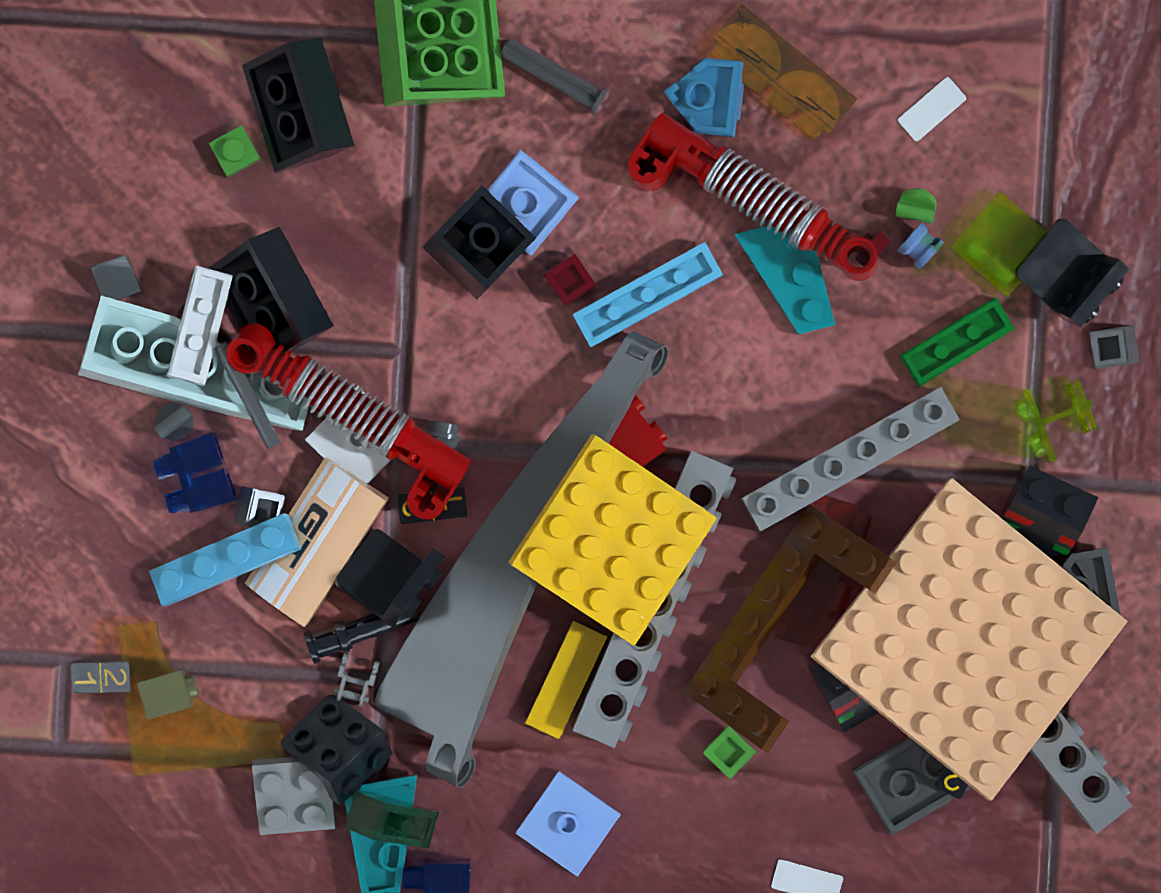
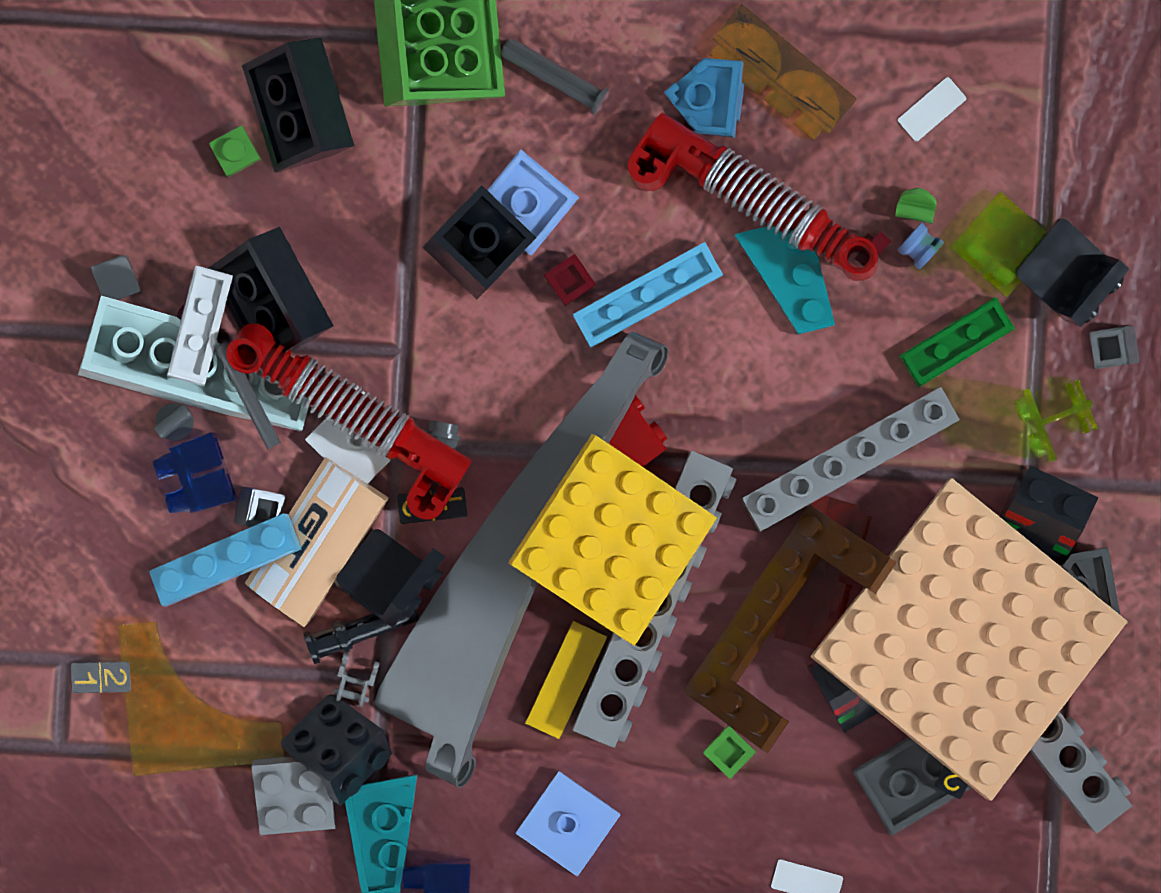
olive brick [137,668,199,720] -> none
clear green slope [345,791,439,849] -> none

